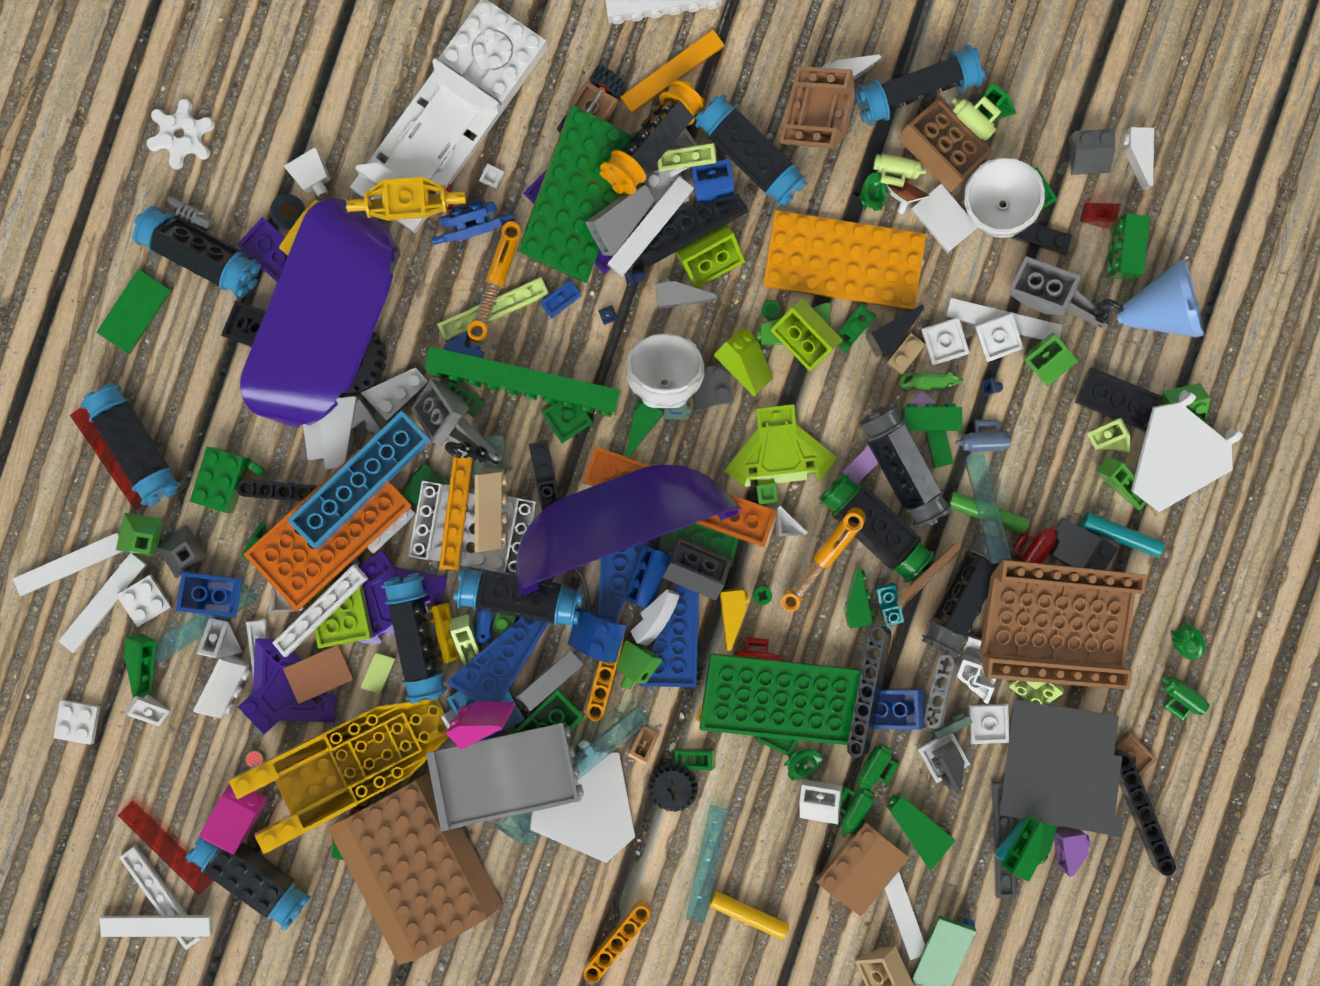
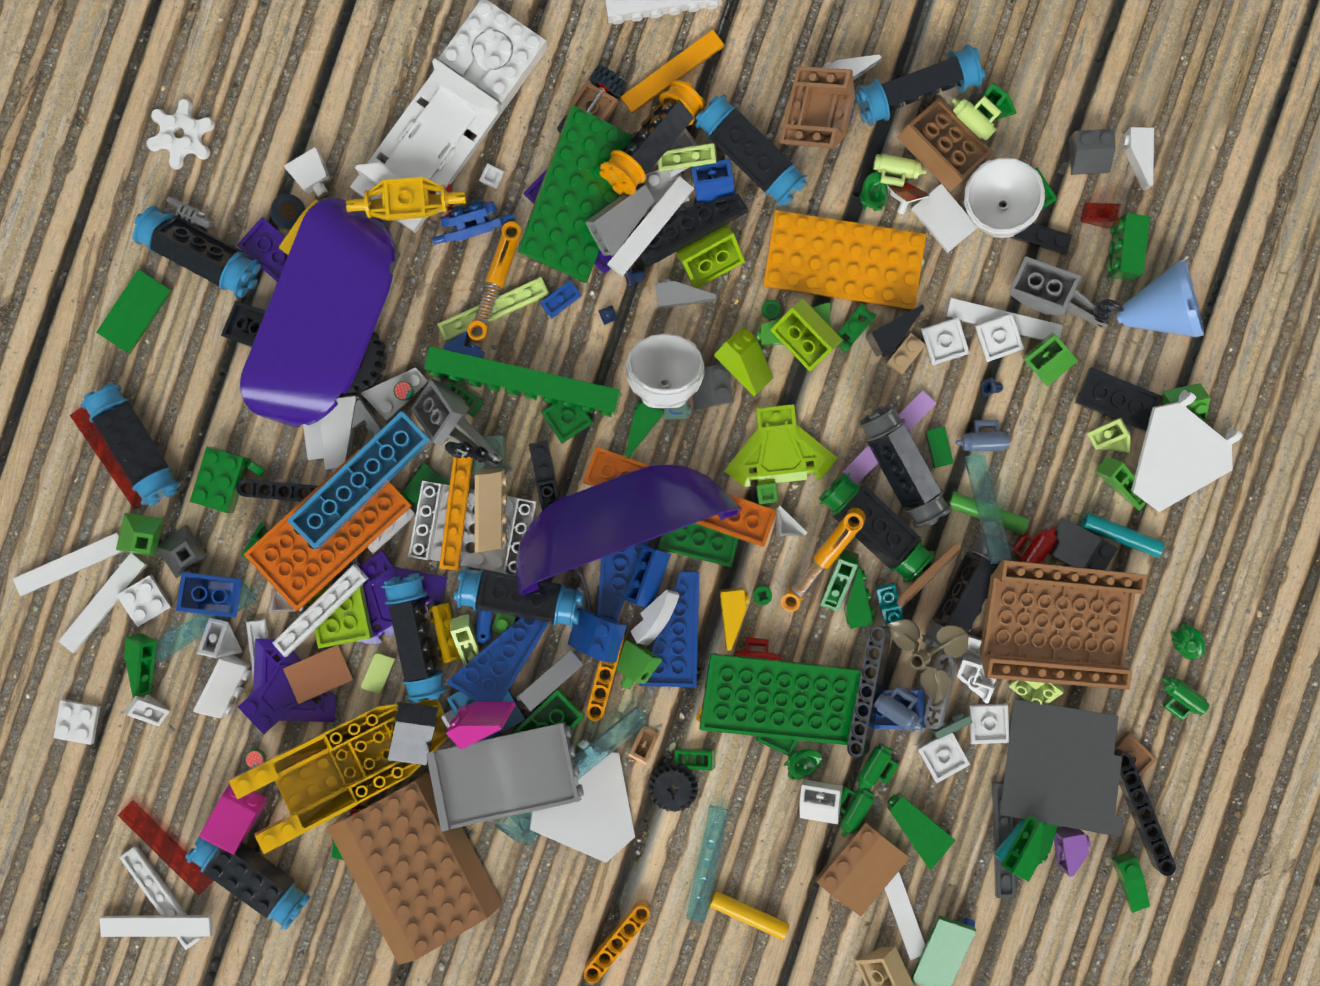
dark grey slope [662,537,731,600] -> none
bright green animal [899,372,964,391] -> none
green brick [900,403,962,431] -> none
dark grey slope [931,741,965,794] -> none
none -> slope [387,702,438,765]
none -> tile [393,381,414,401]
none -> green slope [820,549,859,611]
none -> sand blue piece [874,686,924,732]
none -> dark tan plant [886,619,969,704]
none -> green slope [1111,852,1150,913]

